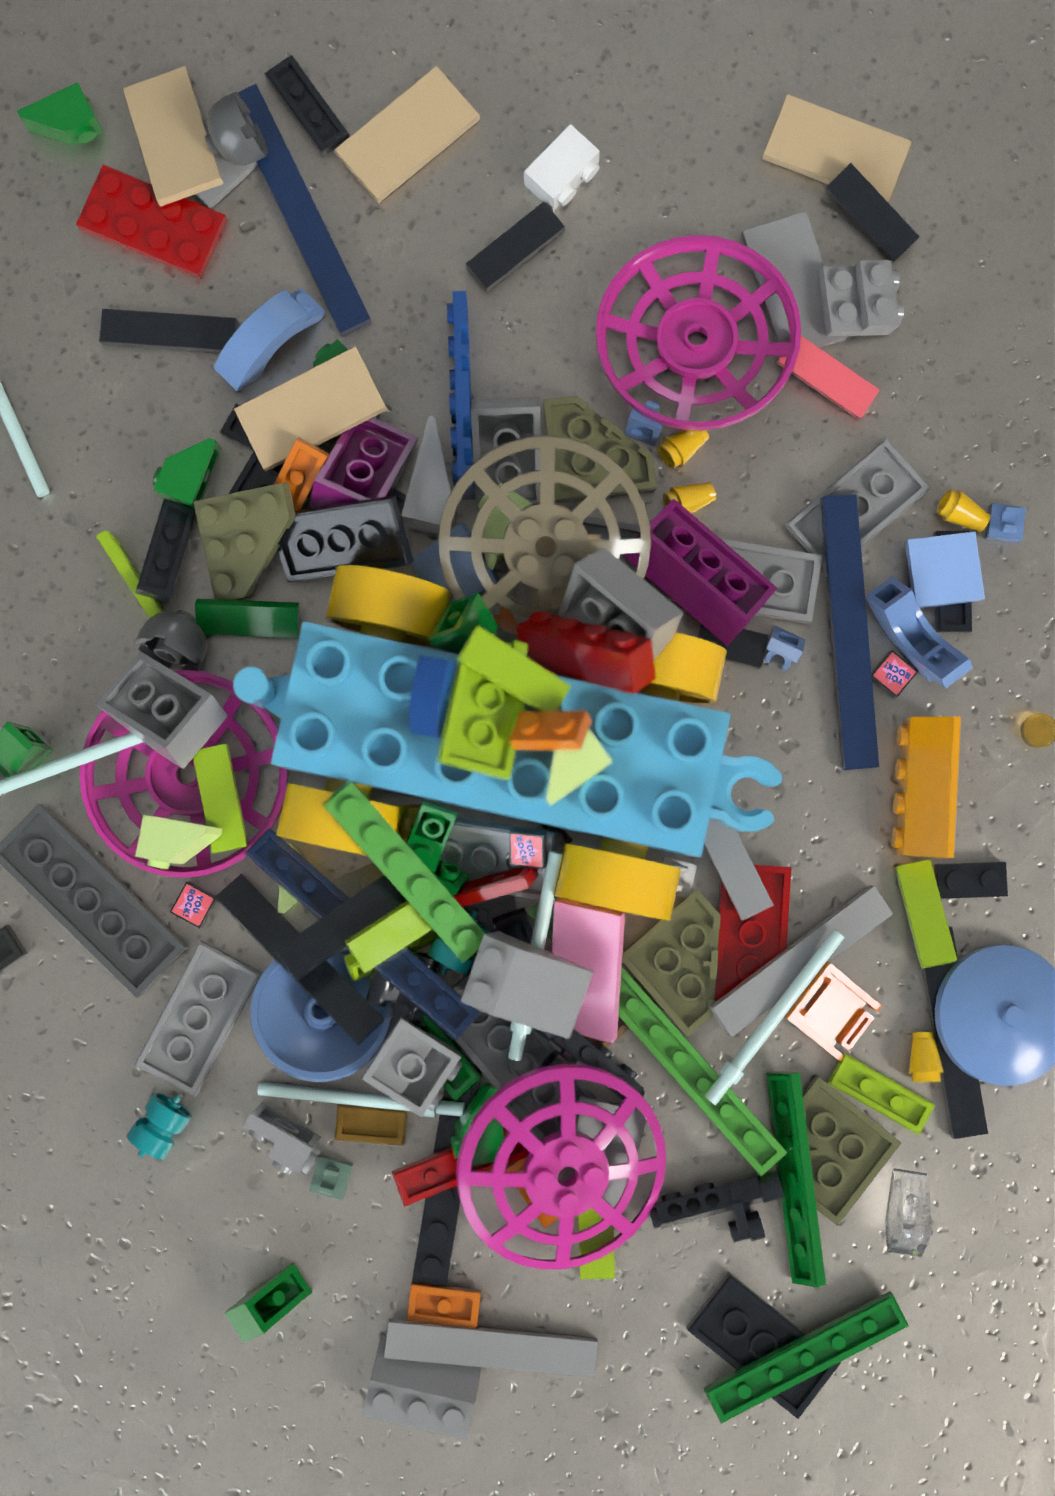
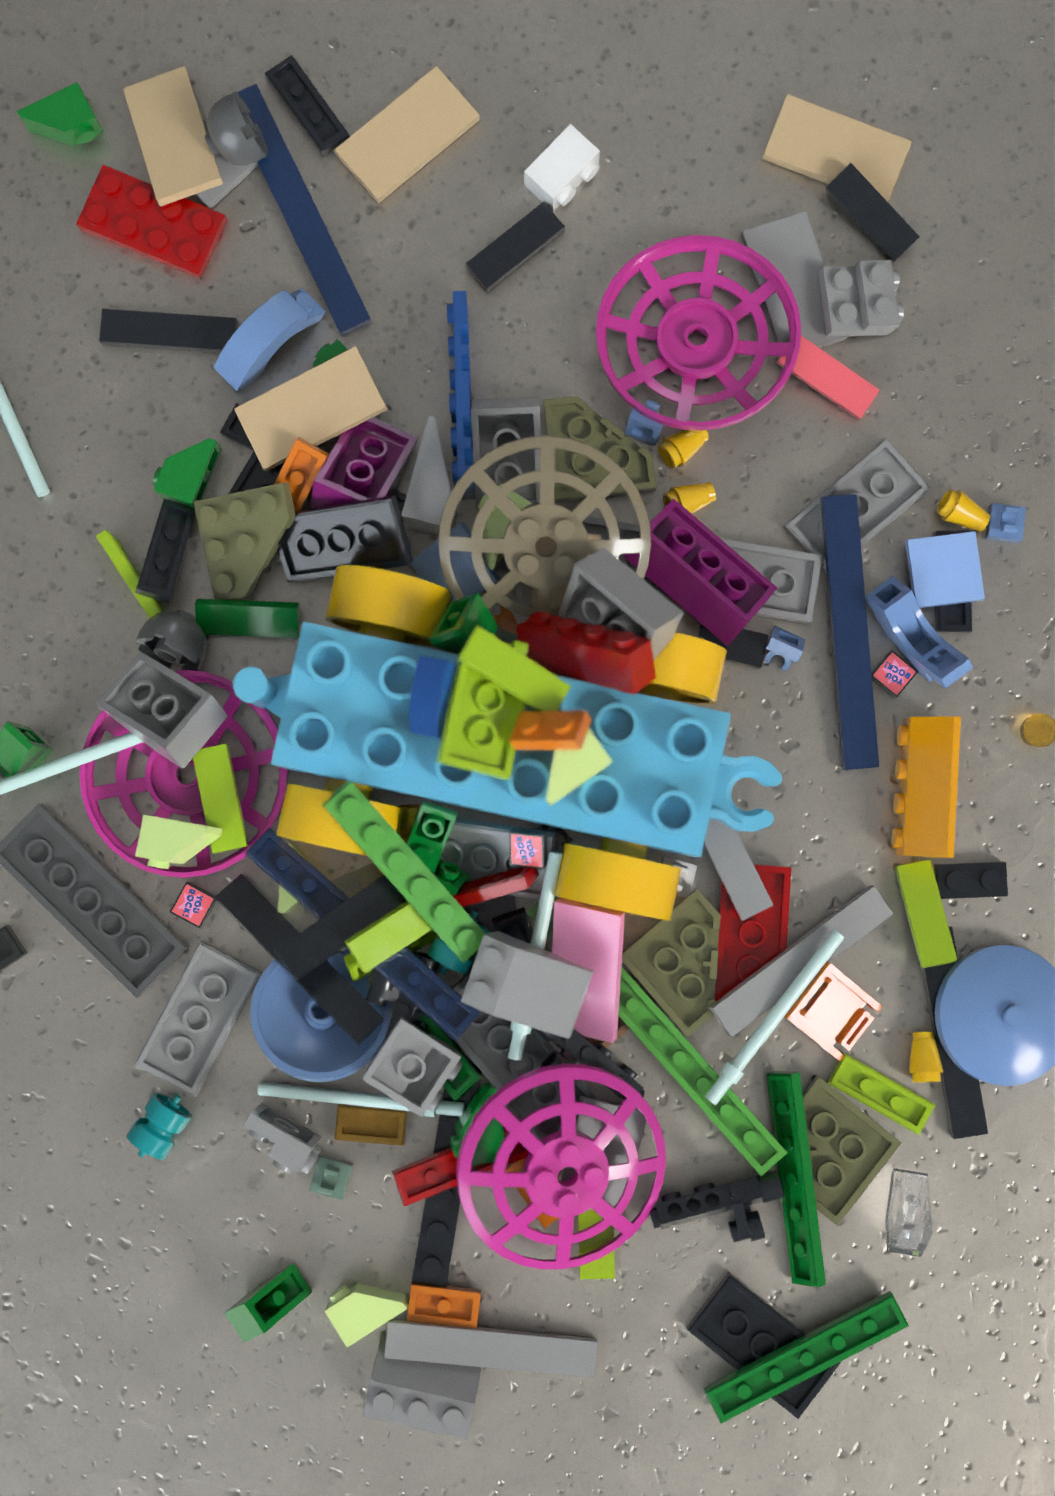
none -> yellowish green slope [325,1283,409,1347]

